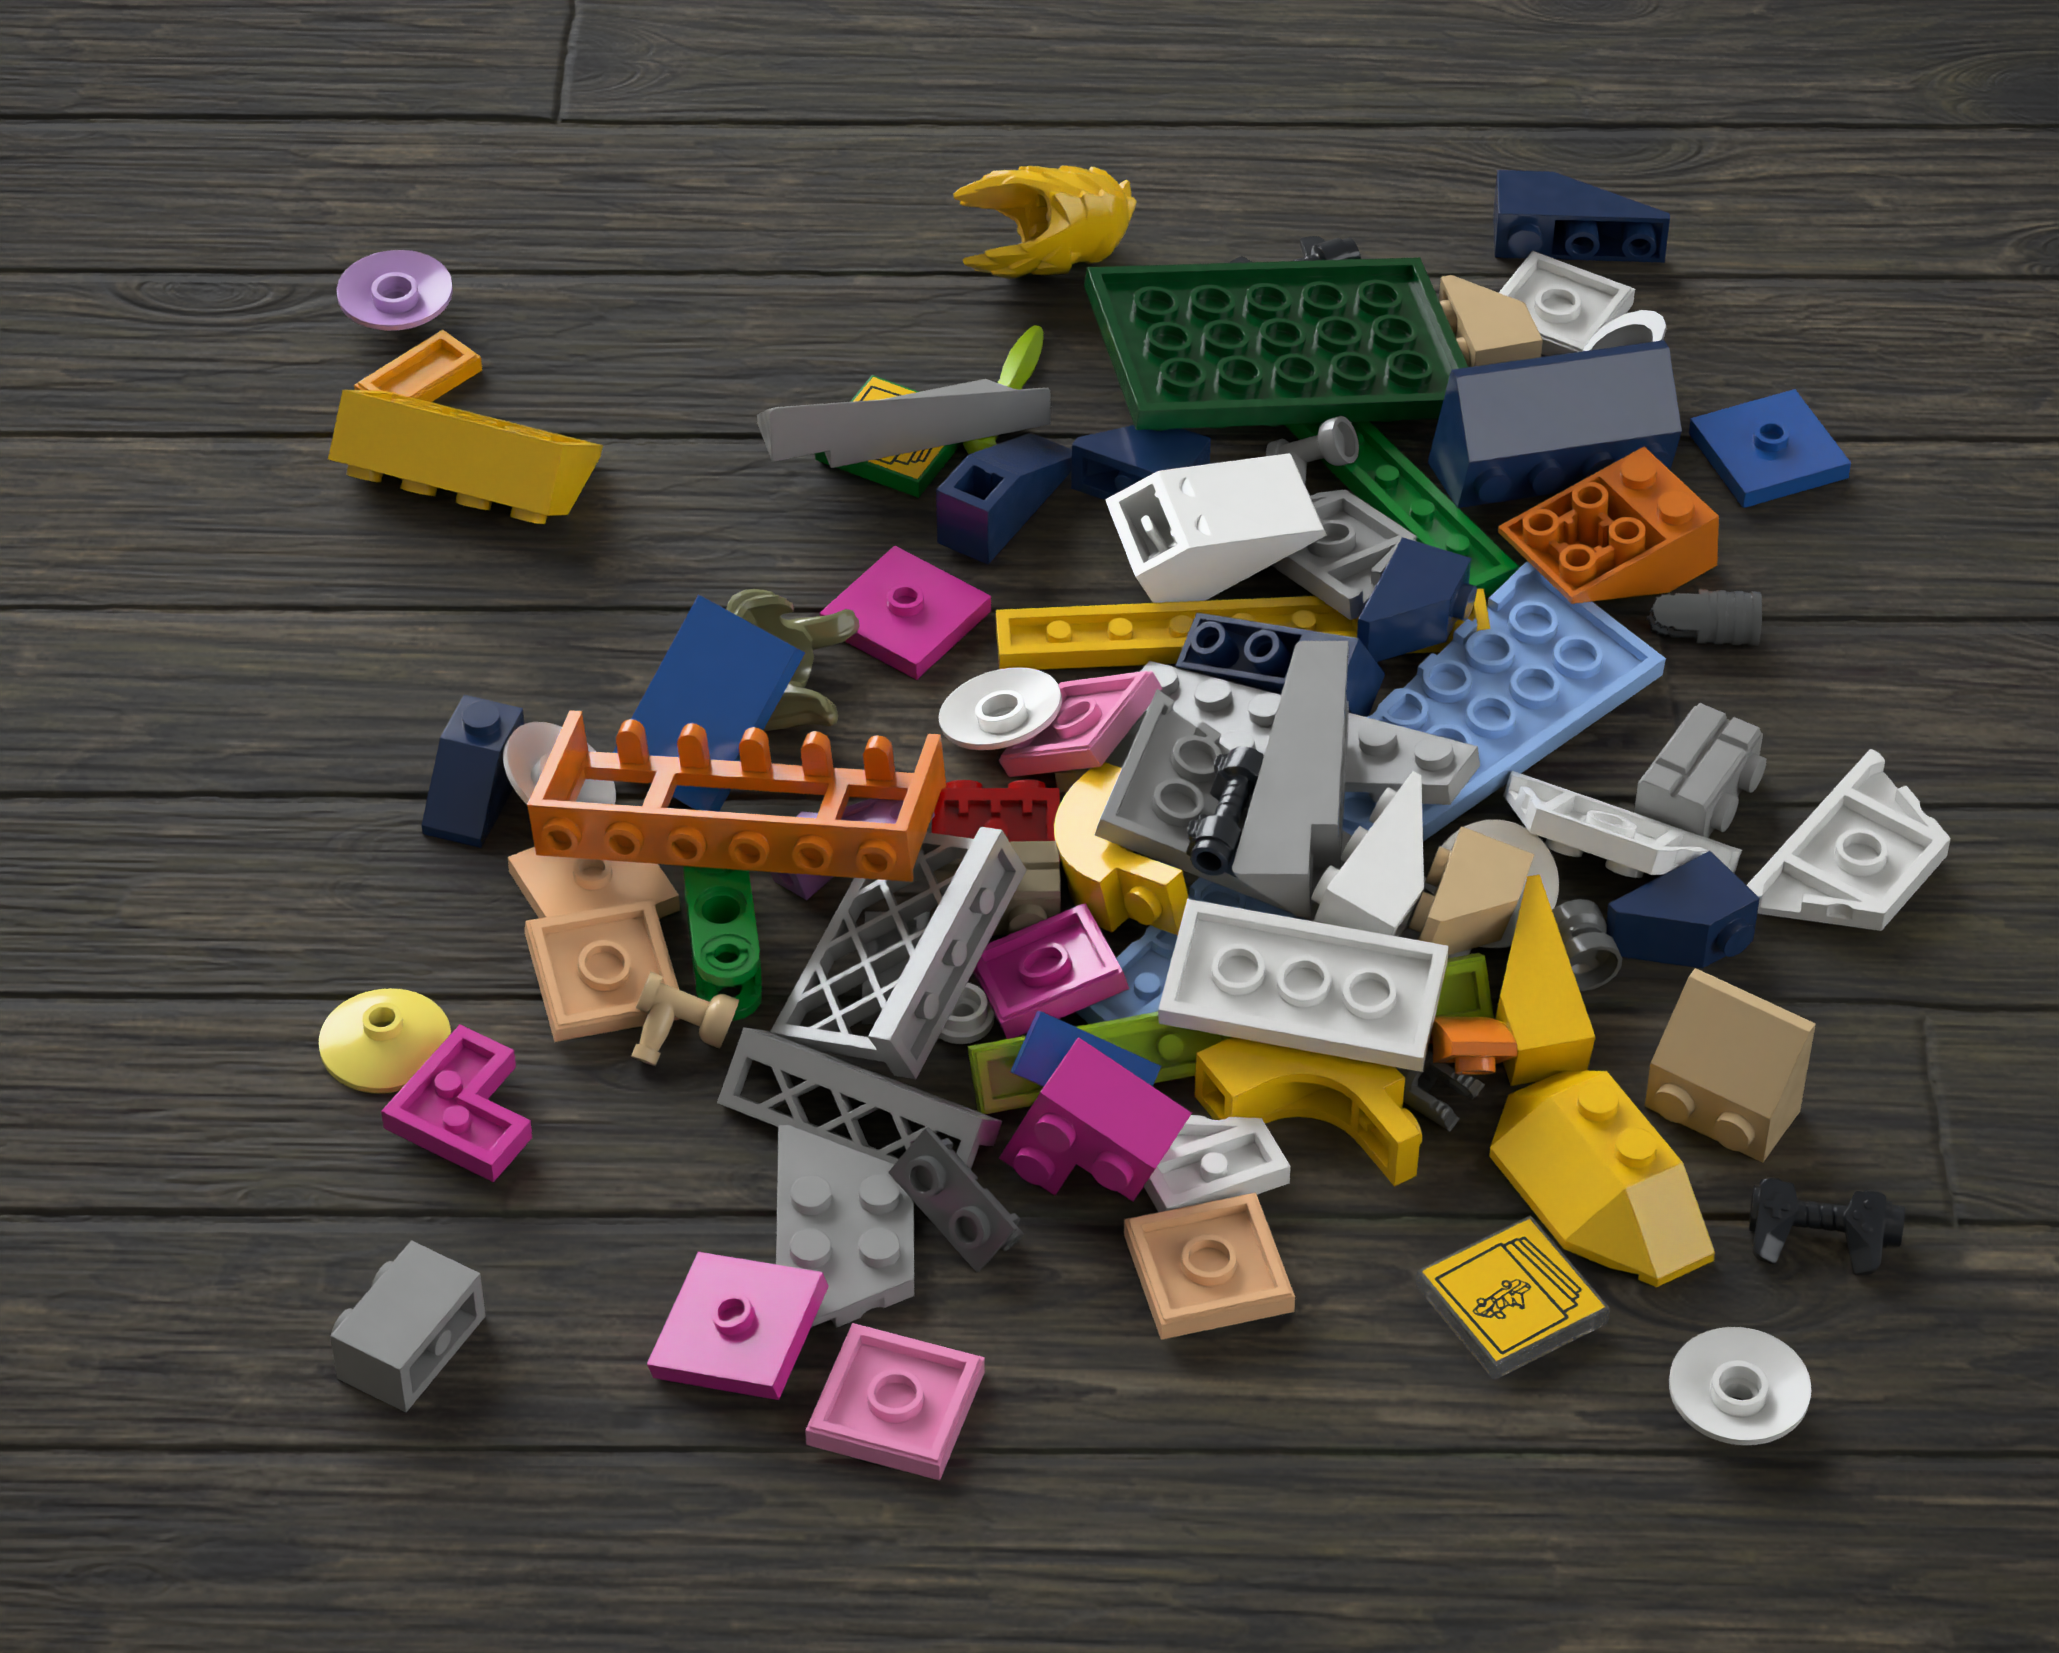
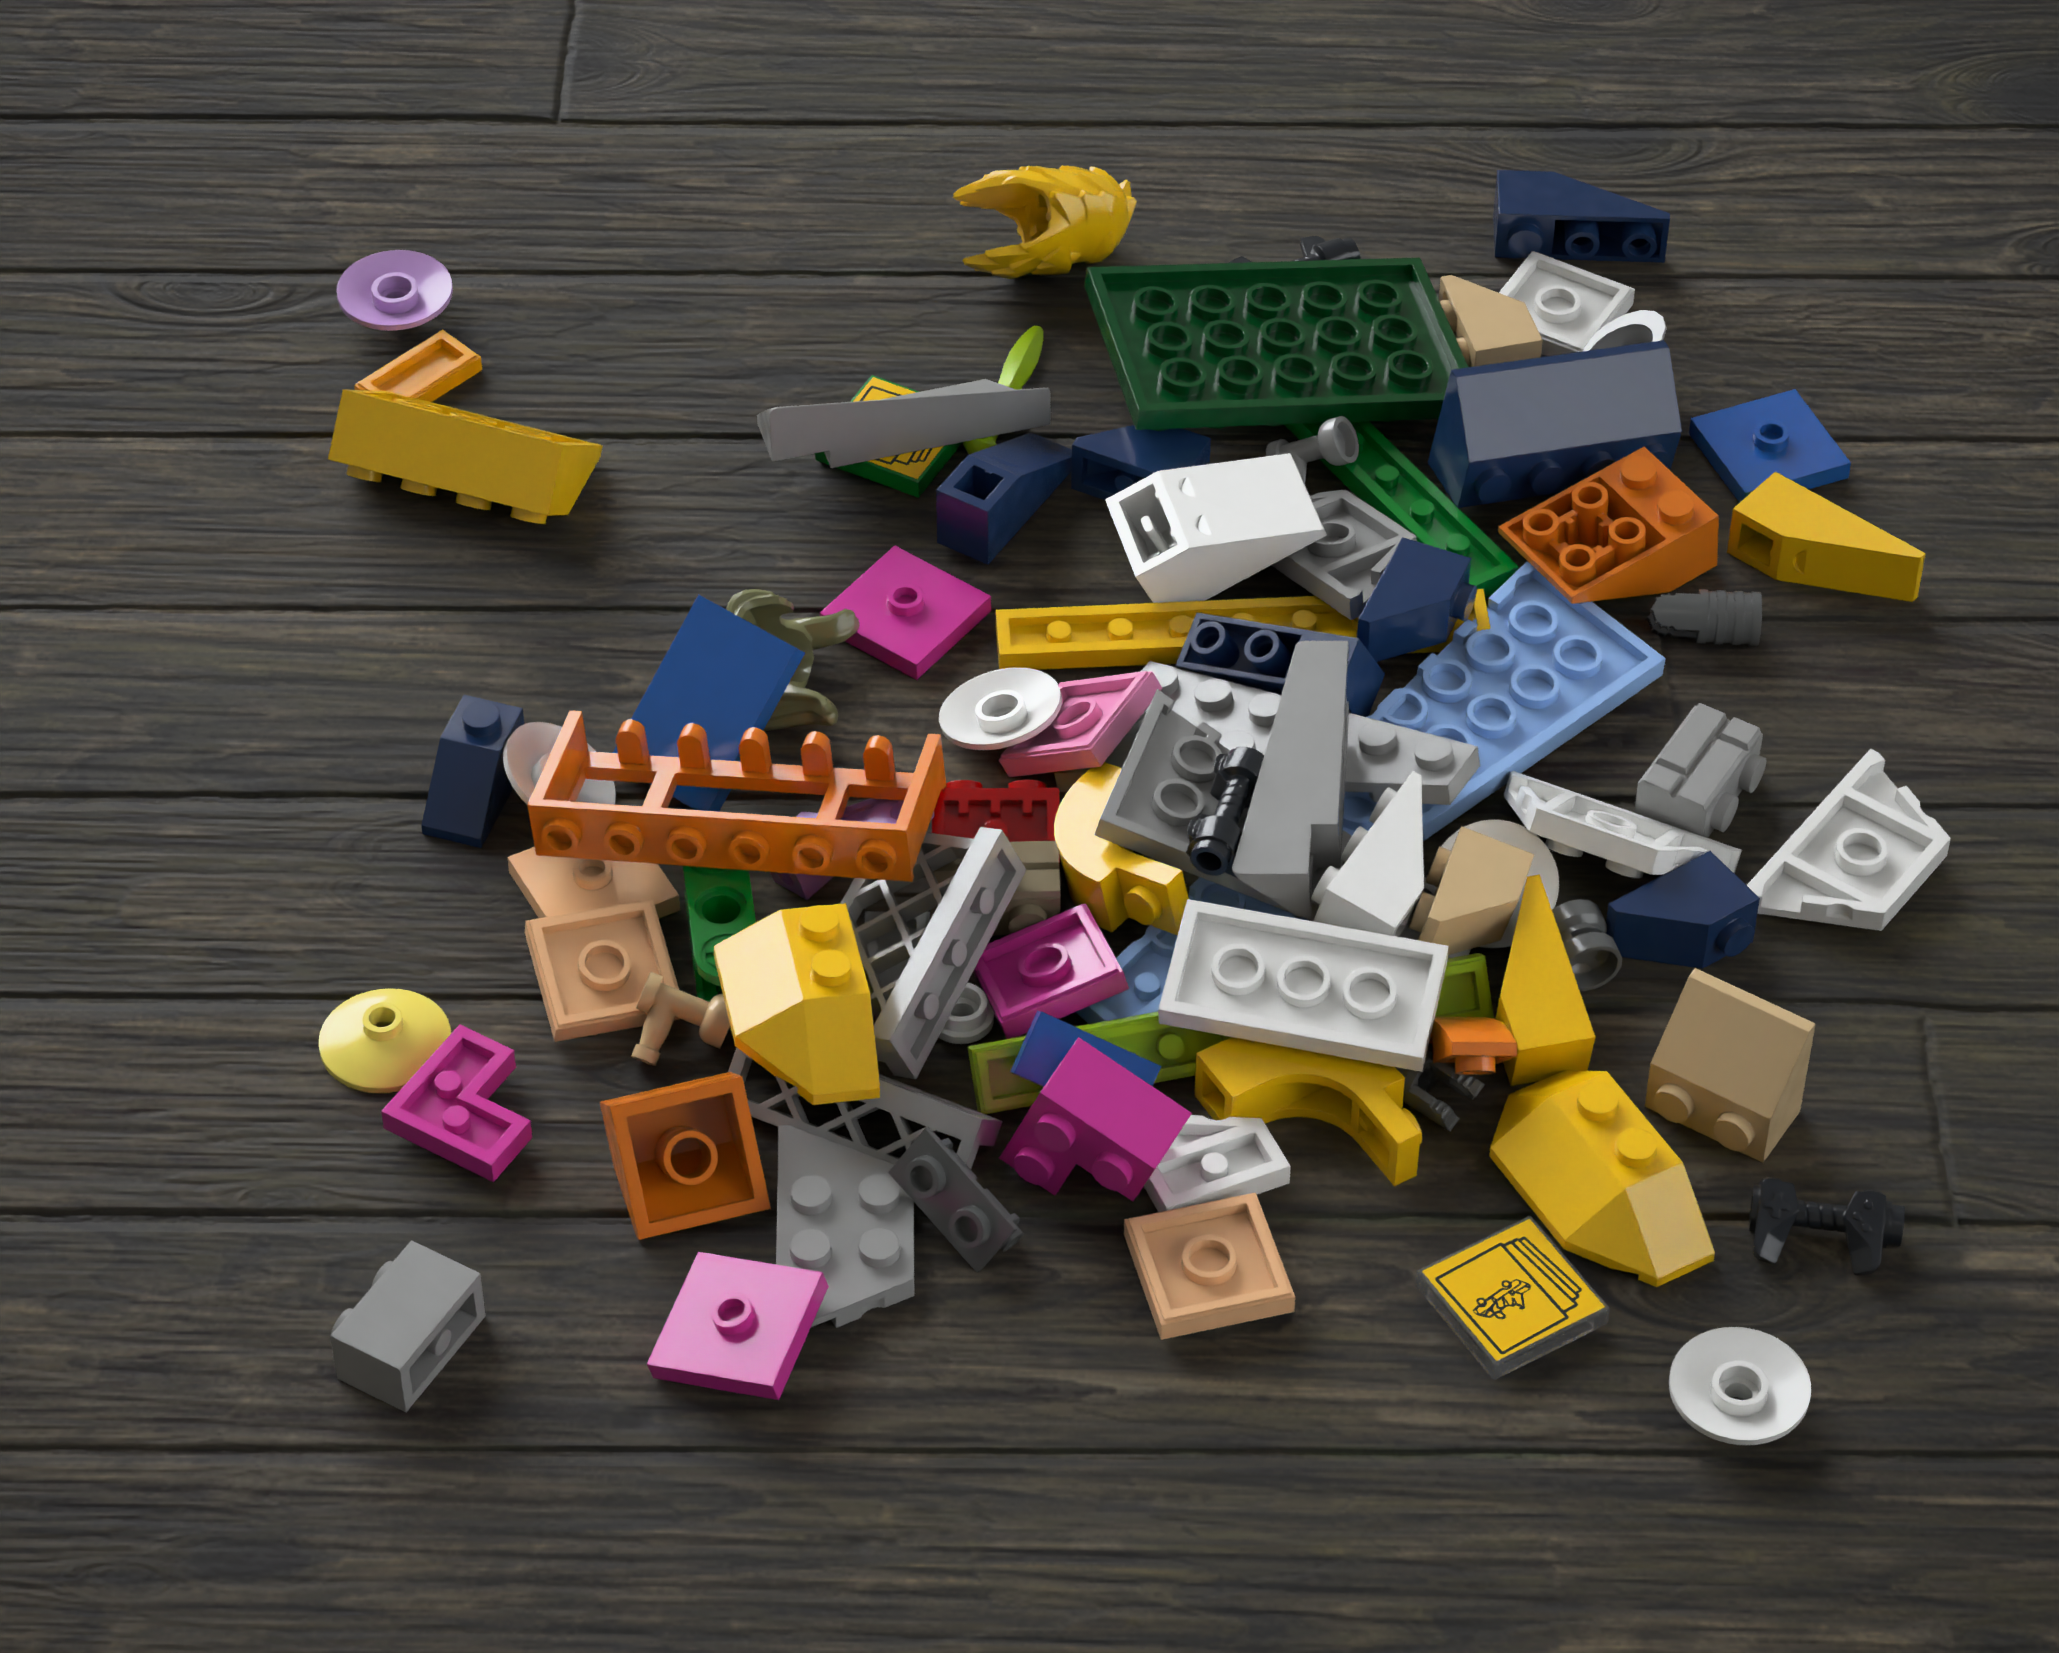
bright pink tile [805,1323,985,1481] -> none
none -> orange slope [600,1072,771,1240]
none -> yellow wedge [714,903,880,1105]
none -> yellow slope [1727,472,1926,602]

